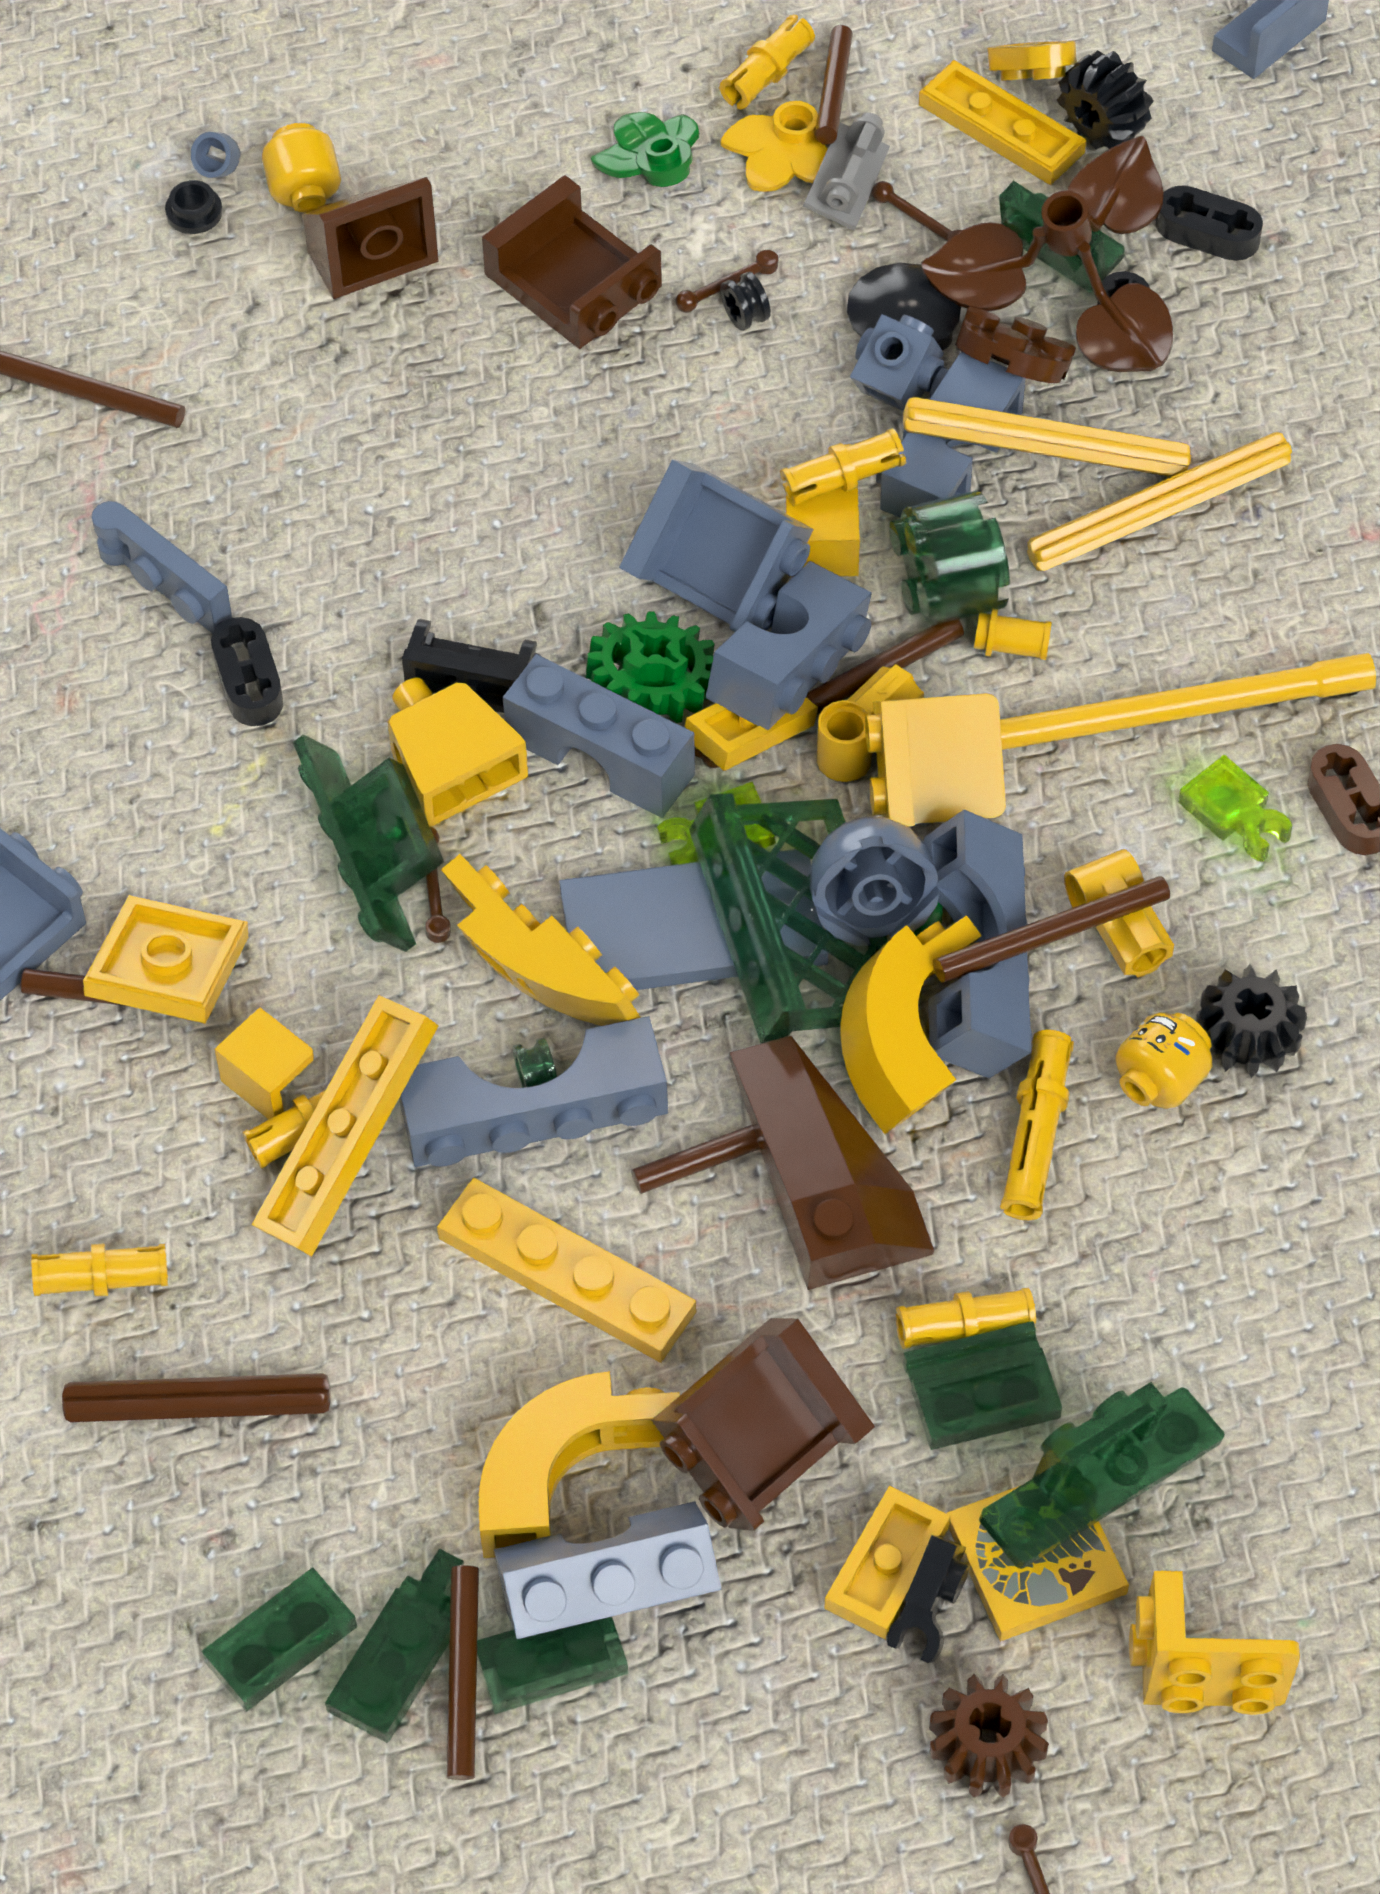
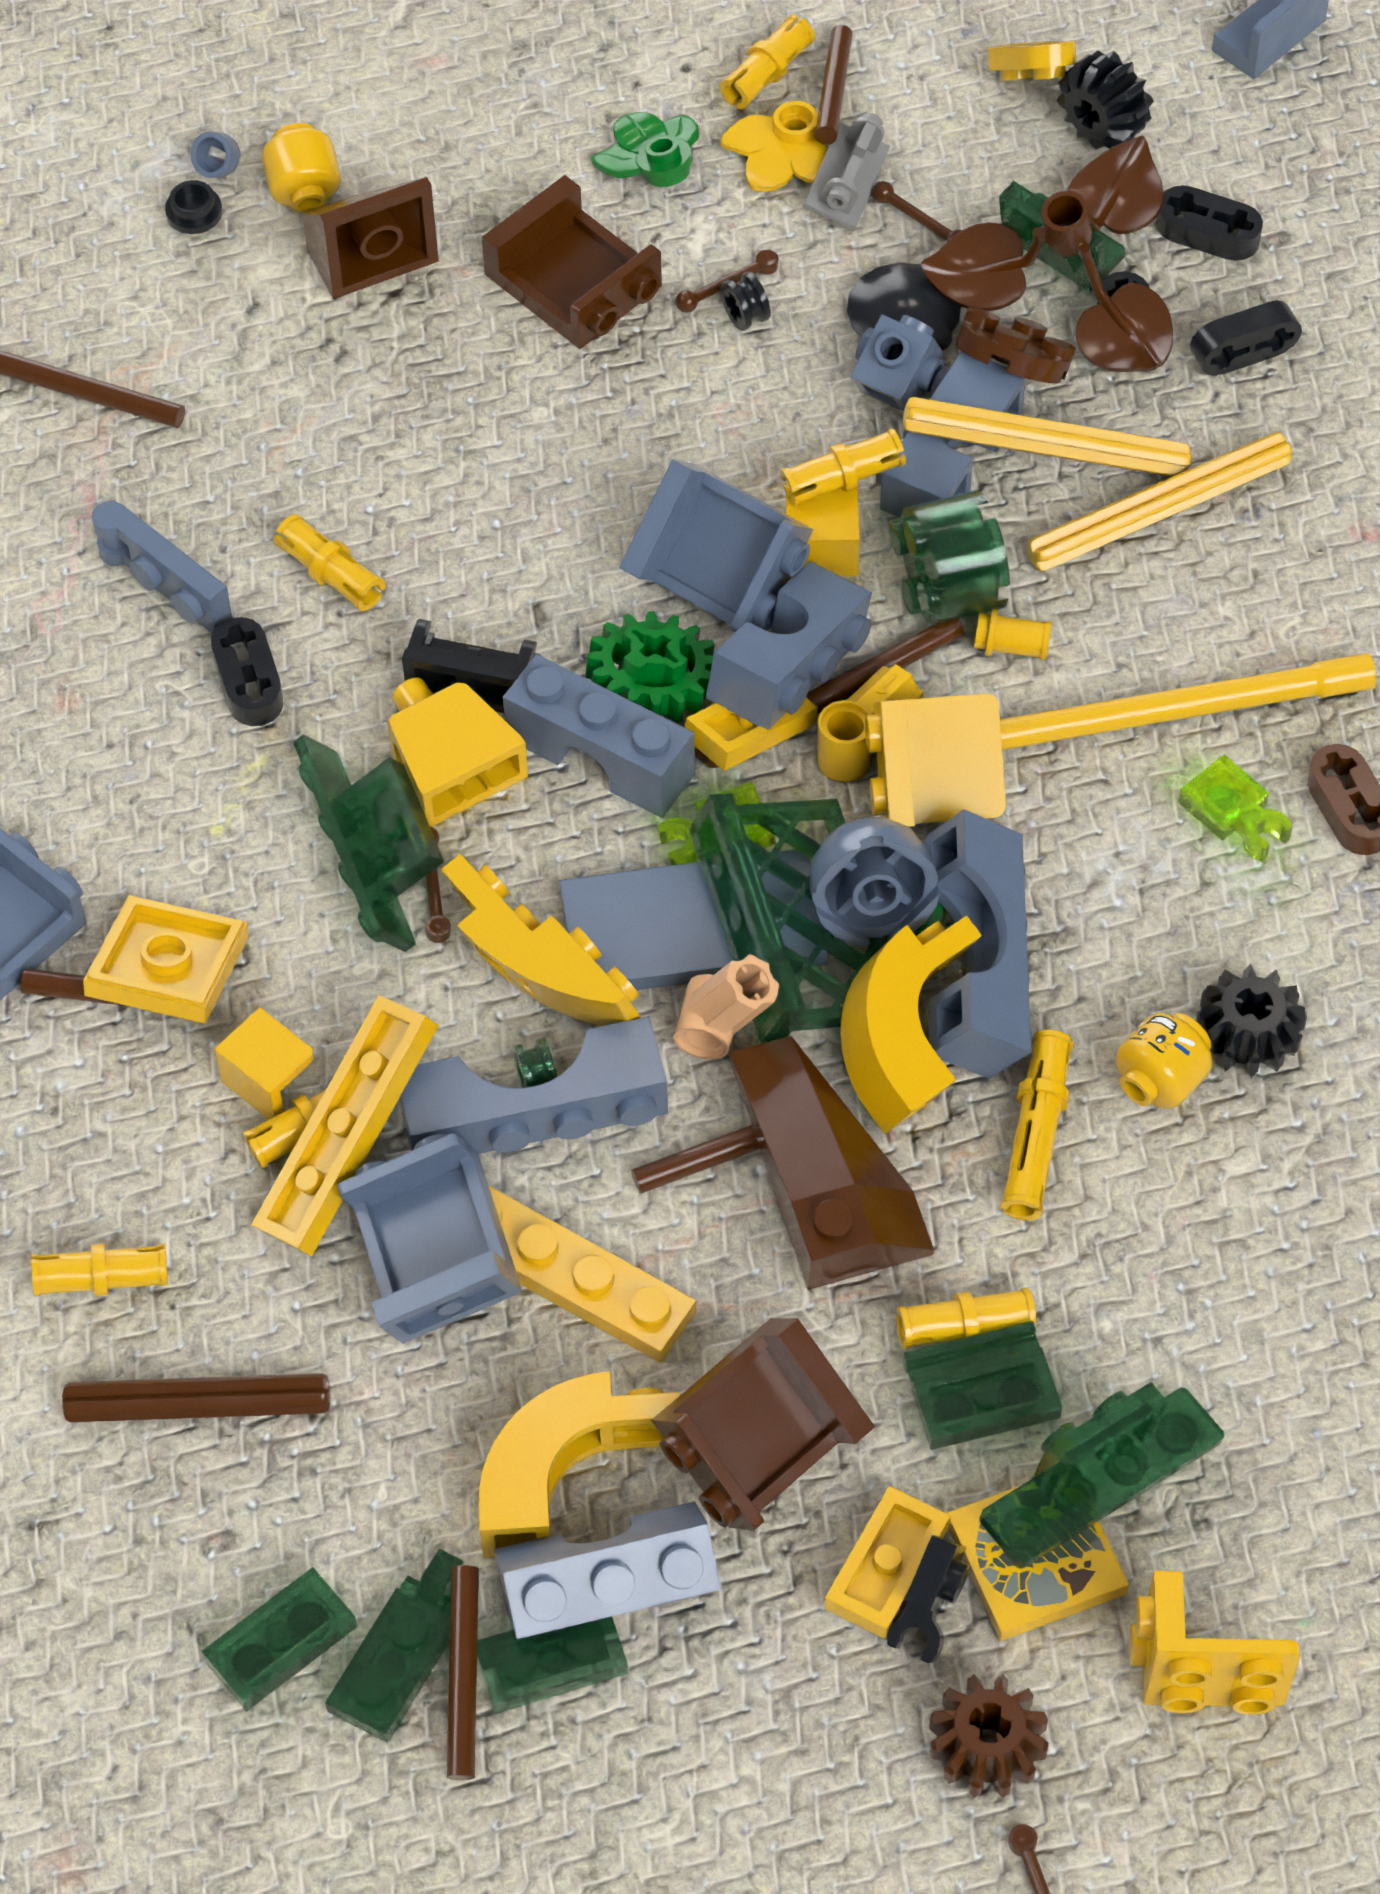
yellow tile [919,60,1086,186] -> none
reddish brown bar [933,876,1170,983] -> none
yellow piece [1064,849,1174,978] -> none
none -> yellow pin [274,514,386,611]
none -> sand blue panel [337,1133,523,1344]
none -> light nougat piece [673,954,779,1059]
none -> black beam [1190,300,1302,376]

